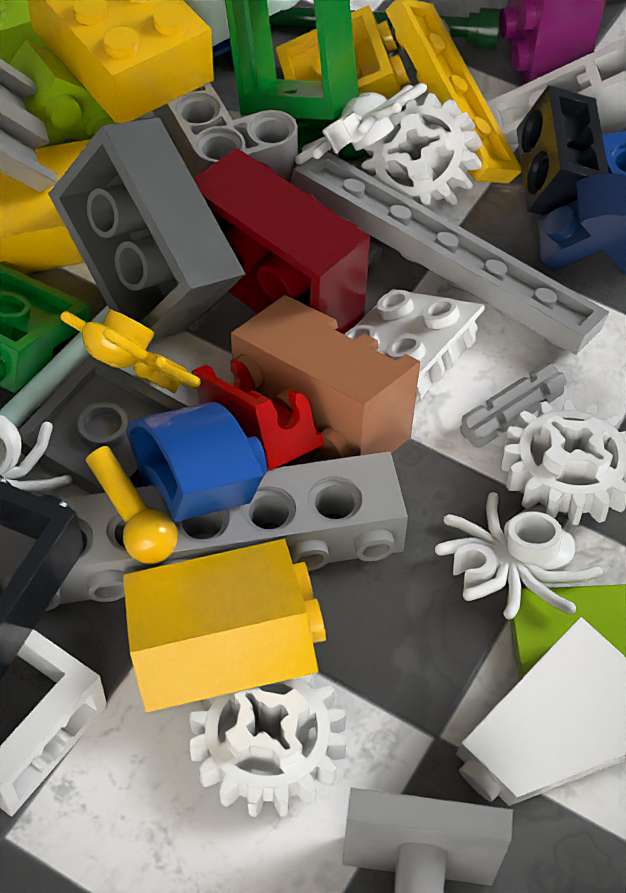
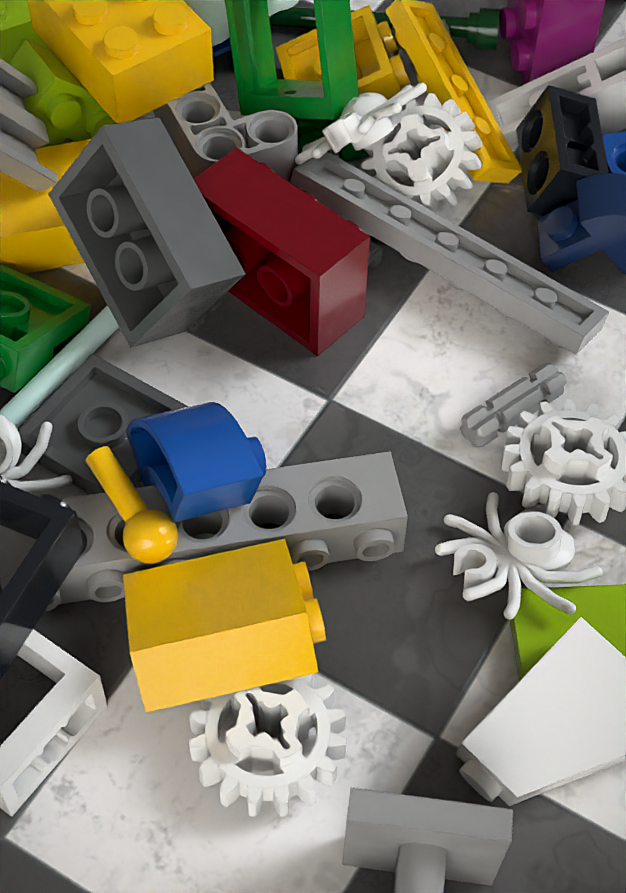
yellow animal [60,309,201,394] -> none
red hinge [191,359,324,470] -> none
nougat wedge [231,295,420,460] -> none
white hinge [344,289,485,404] -> none

